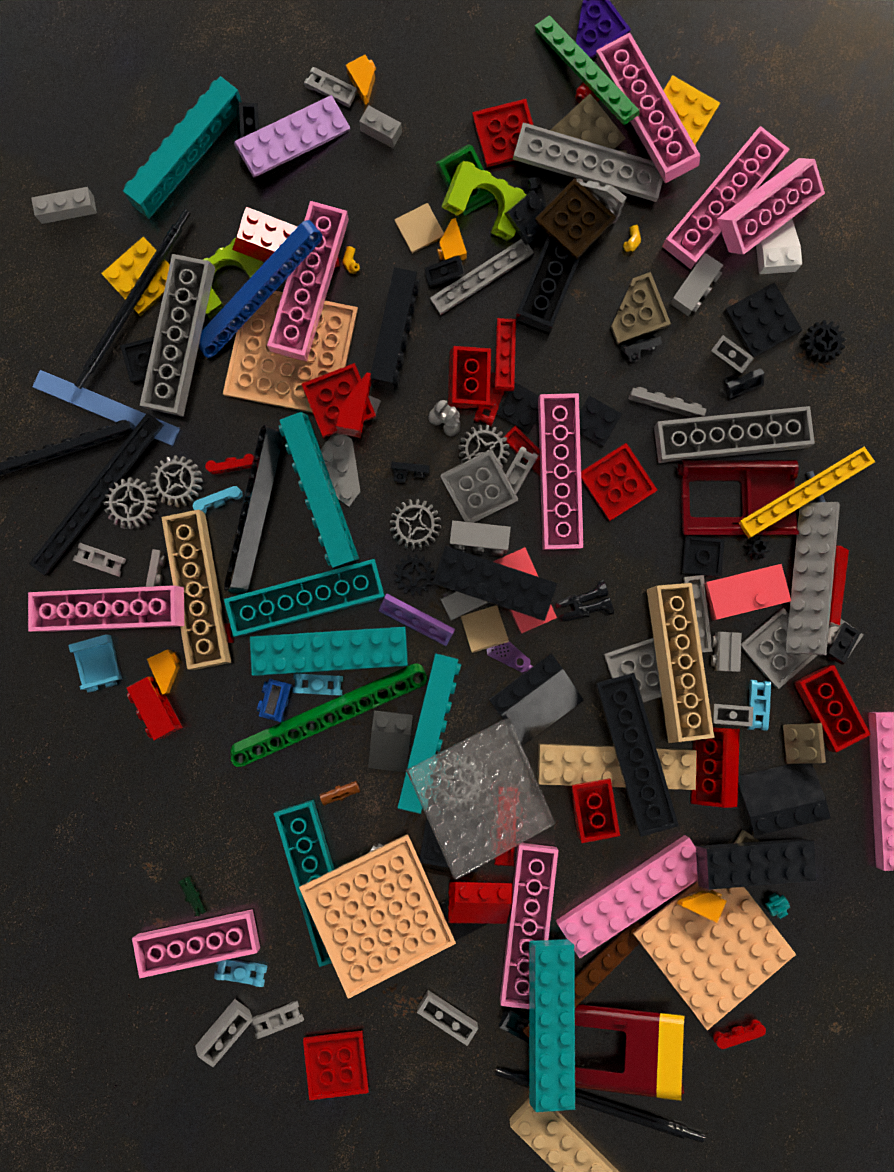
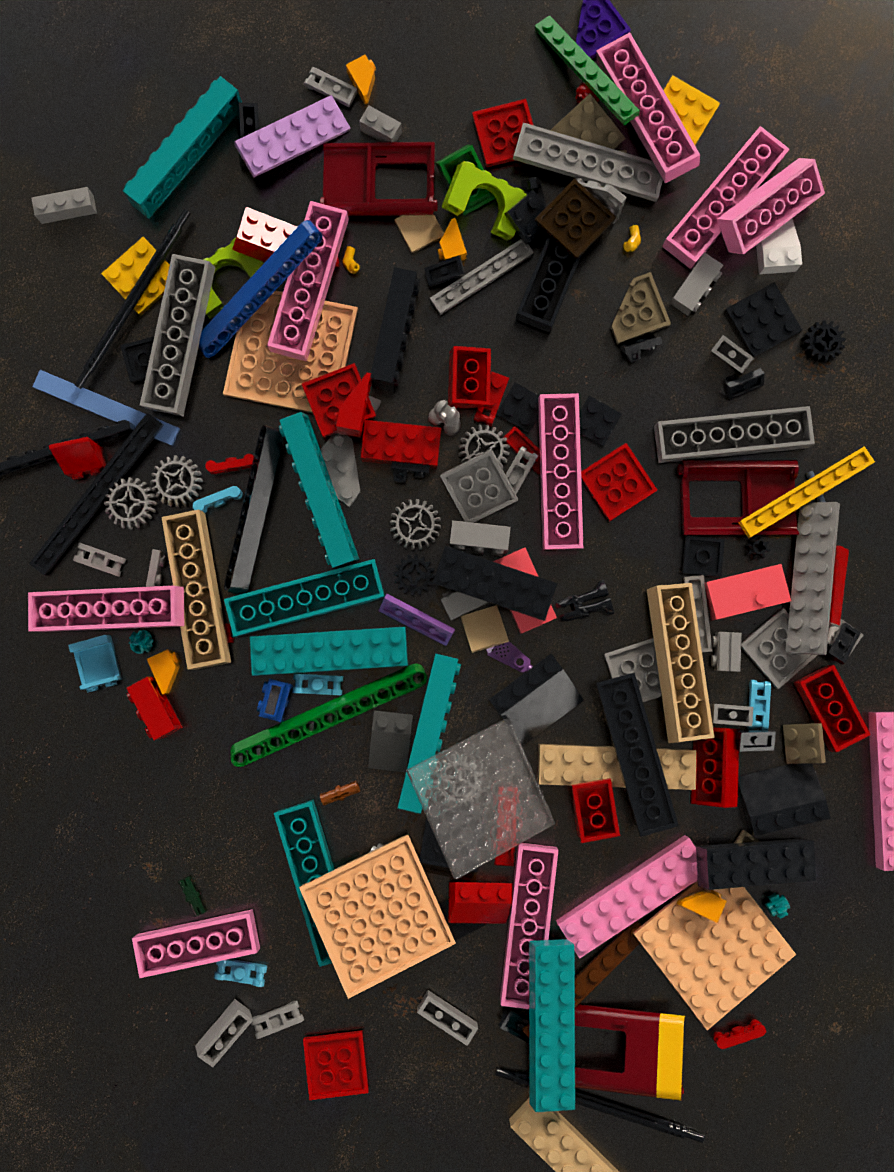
red tile [495,318,516,391] -> none
light grey plate [628,387,706,418] -> none
none -> red slope [49,437,107,480]
none -> teal gear [128,630,154,654]
none -> dark red piece [320,142,438,216]
none -> red brick [361,420,441,469]
none -> hinge [736,730,776,752]

